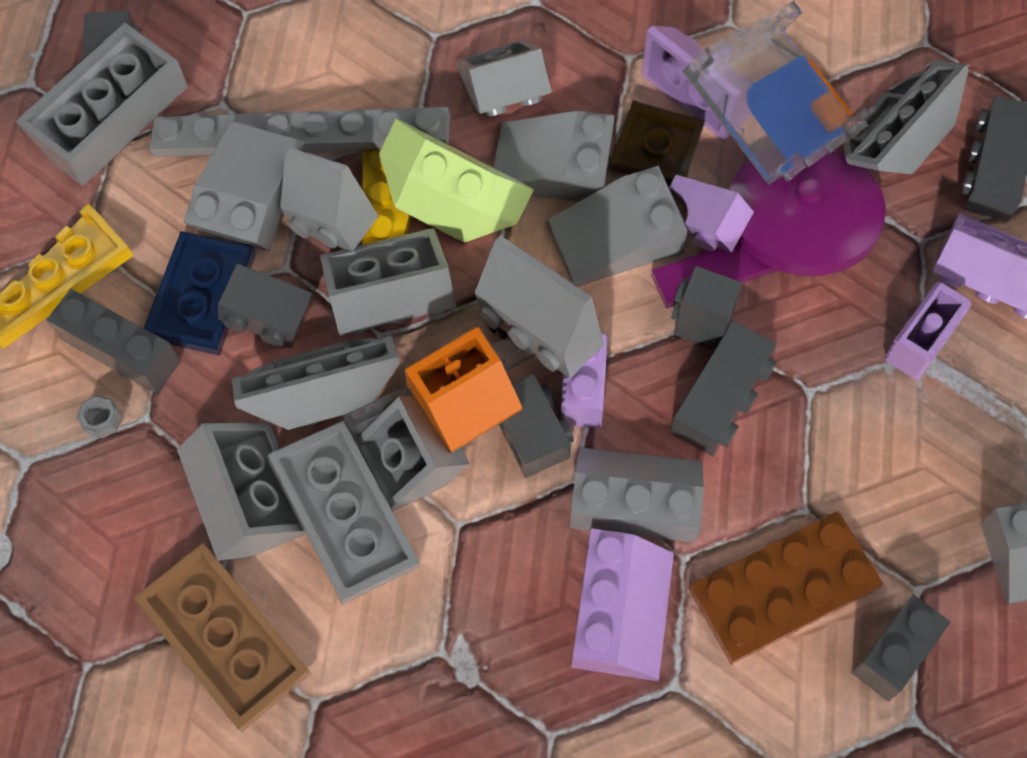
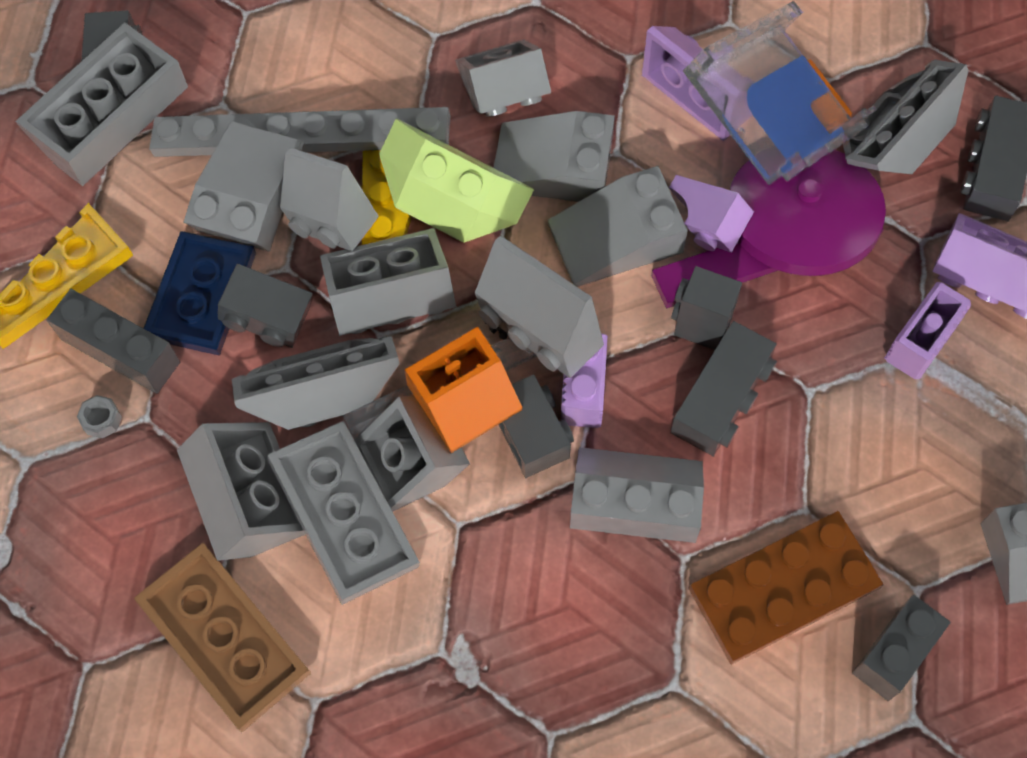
lavender slope [571,528,674,681] -> none
dark brown plate [610,101,705,186] -> none

